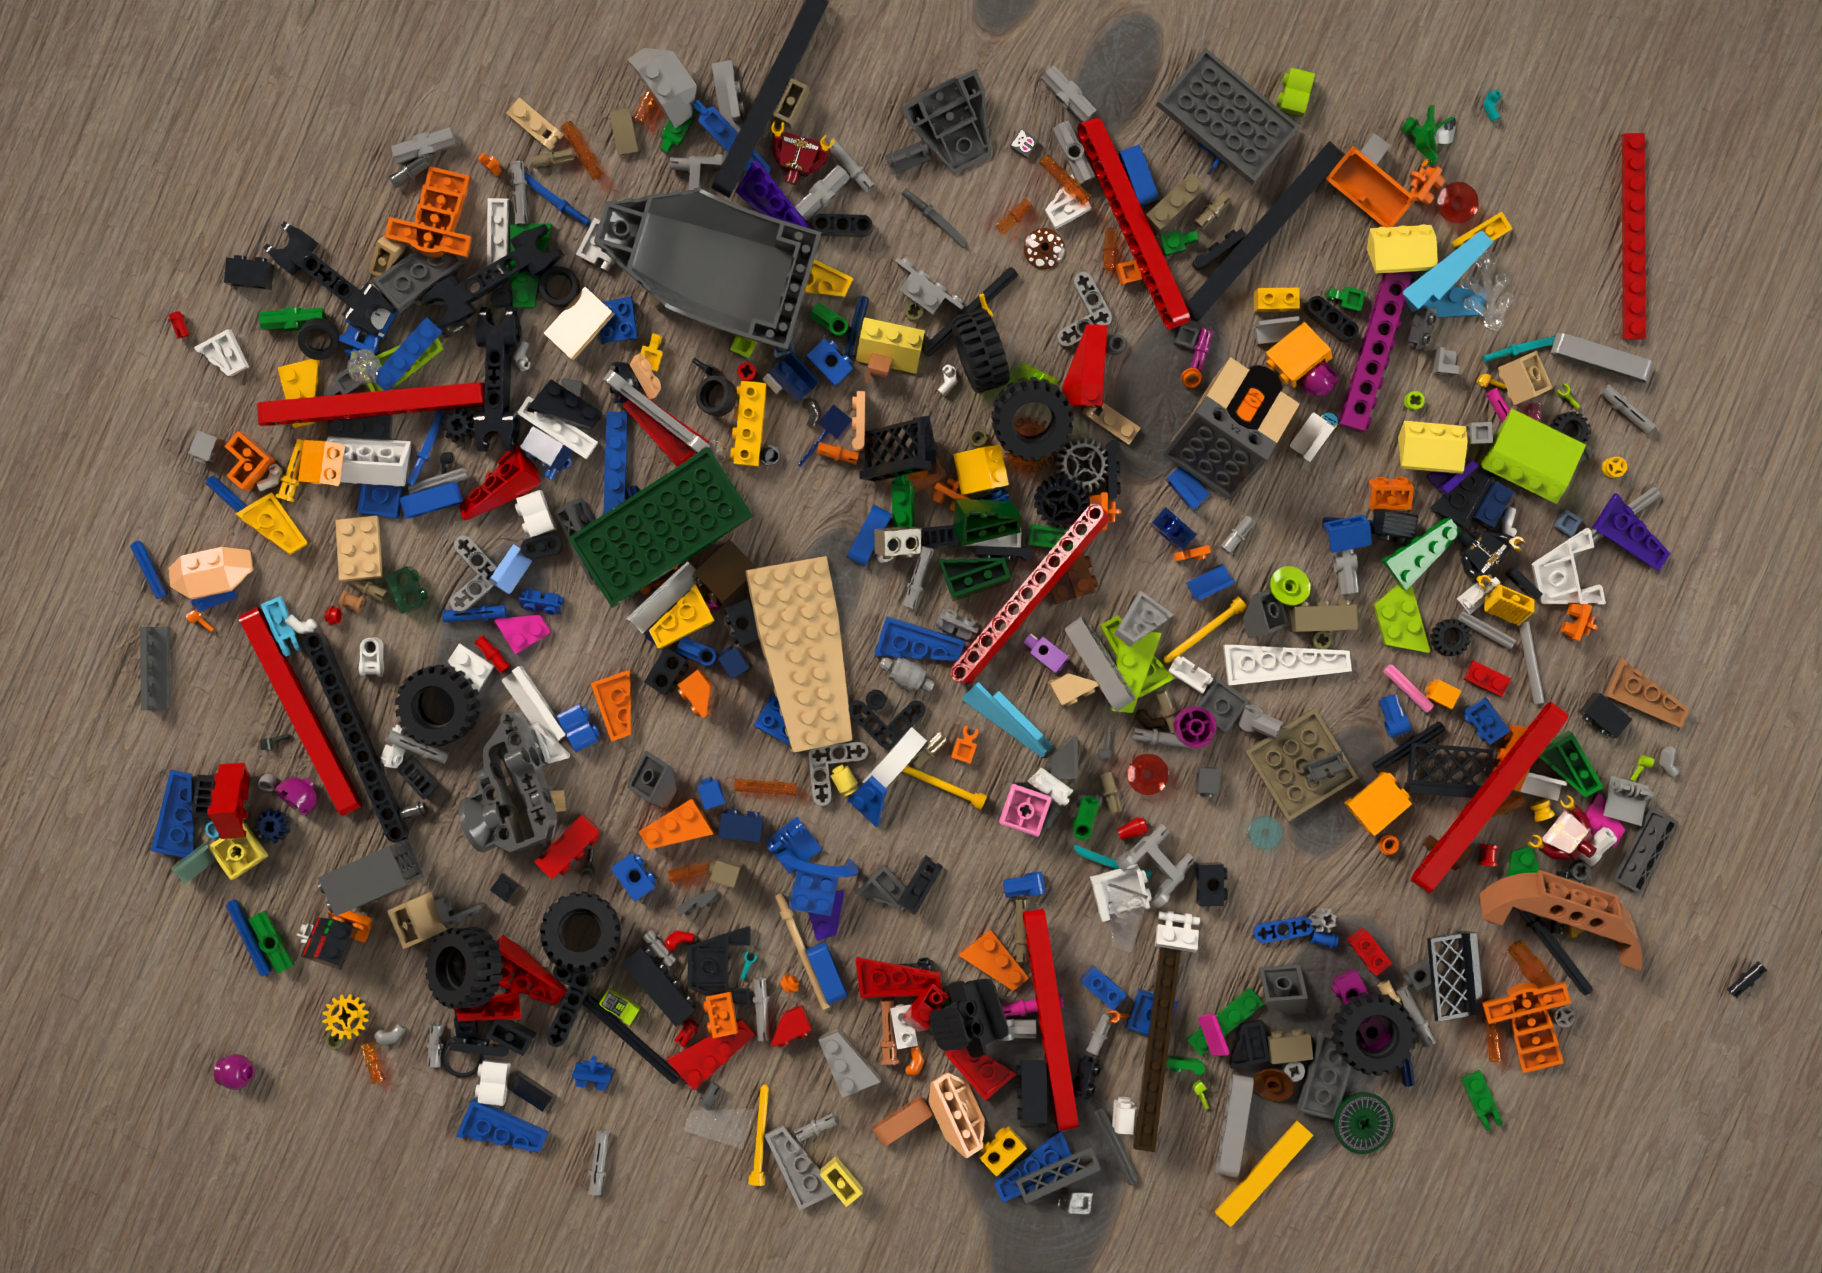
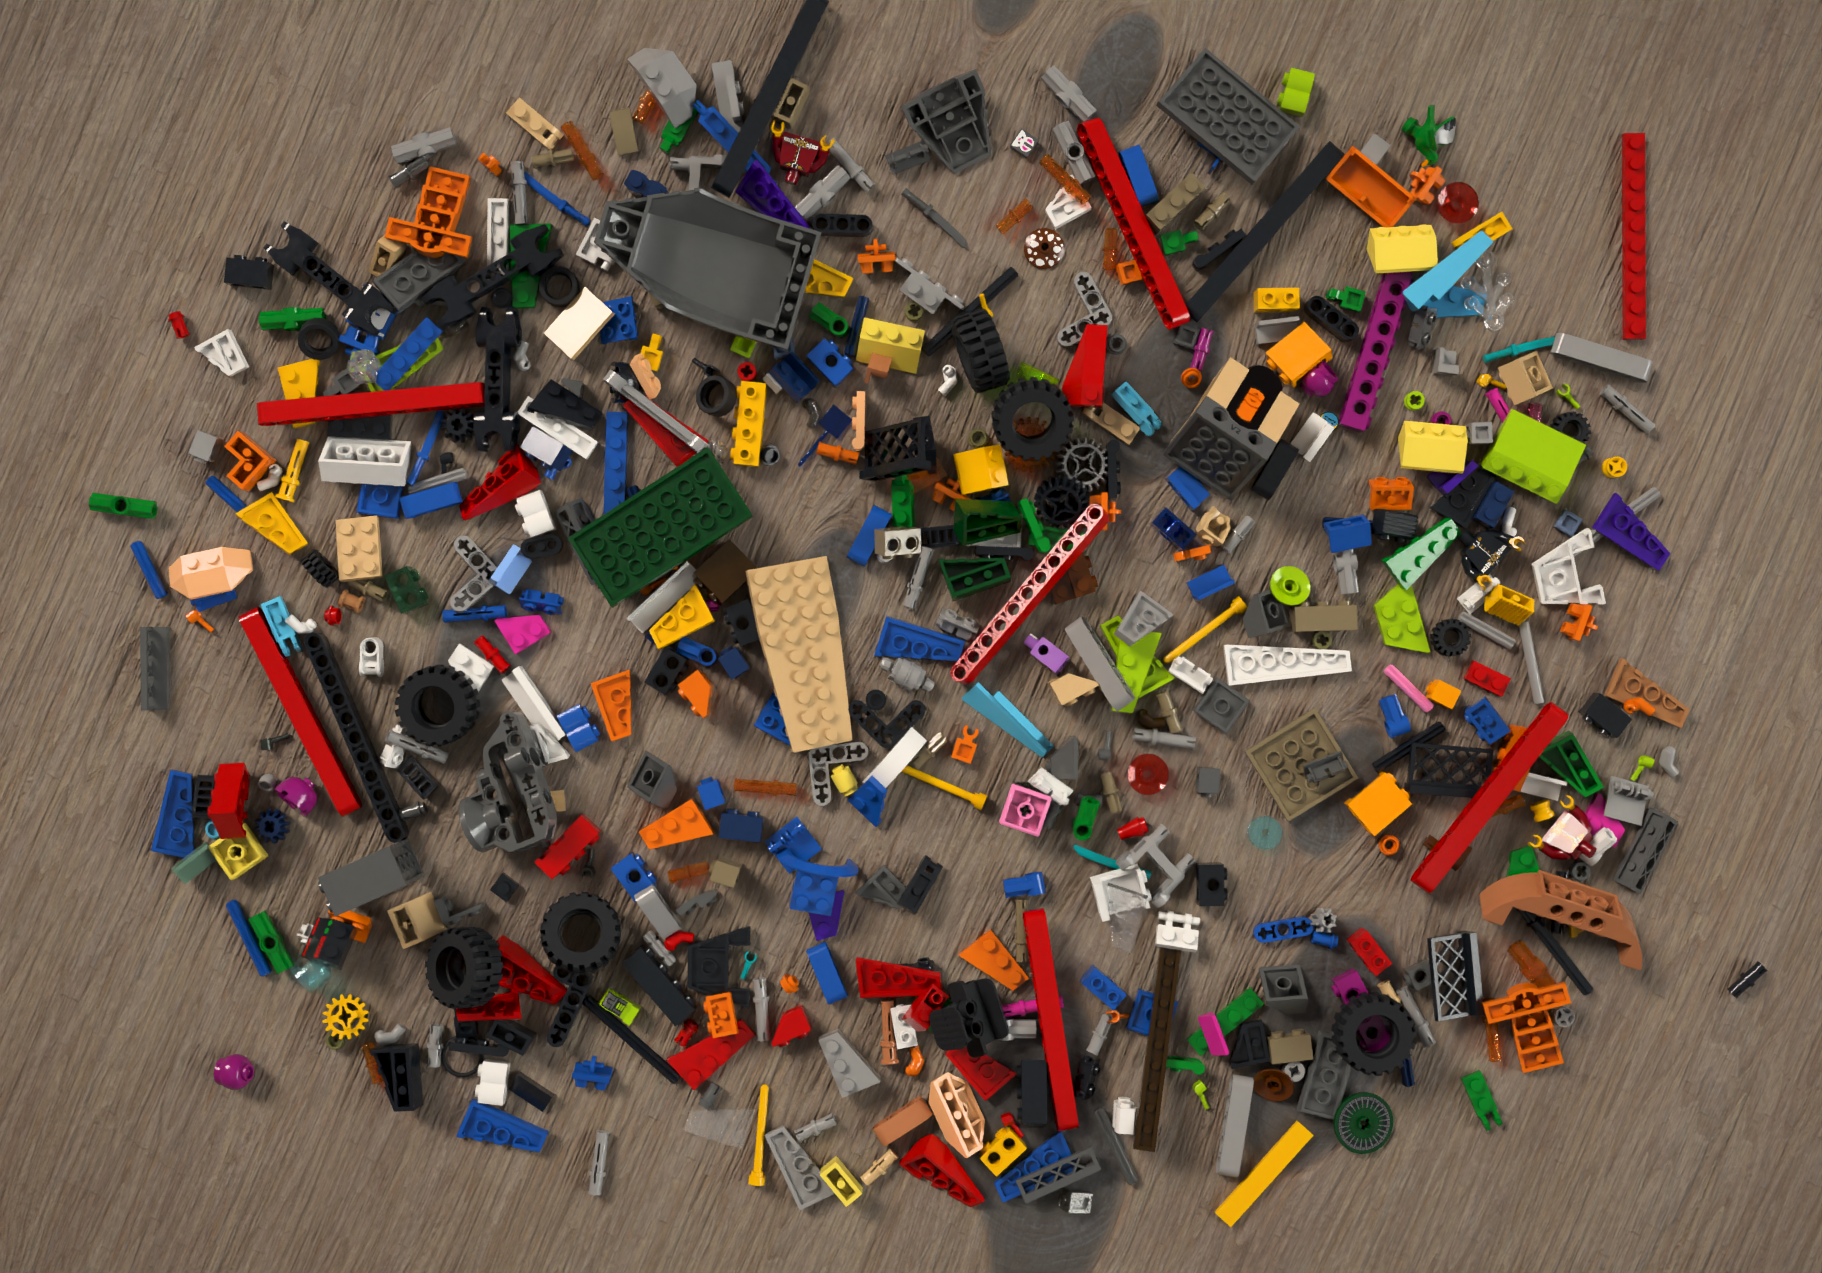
light orange panel [298,440,345,486] -> none
tan bar [775,893,830,1010] -> none
magenta cylinder [1173,706,1217,748] -> none
light grey piece [1239,705,1283,740] -> none
red bush [1479,844,1499,866] -> none
teal arm [1483,89,1501,122] -> none
black tile [1505,567,1543,599] -> none
none -> green piece [89,493,158,519]
none -> clear light blue helmet [290,959,332,993]
none -> black tyre [301,549,339,588]
none -> black wedge [369,1043,423,1112]
none -> dark blue brick [624,170,669,198]
none -> light grey beam [634,884,682,939]
none -> orange hips [858,239,895,274]
none -> tan pin [860,1148,899,1187]
none -> red wedge [899,1134,985,1207]
none -> red hand [1001,1112,1024,1138]
none -> green hinge [1017,498,1051,554]
none -> medium azure hinge [1111,381,1162,436]
none -> tan hand [1196,506,1231,546]
none -> black beam [1251,439,1299,500]
none -> magenta plate [1430,411,1452,425]
none -> orange arm [1623,697,1655,716]

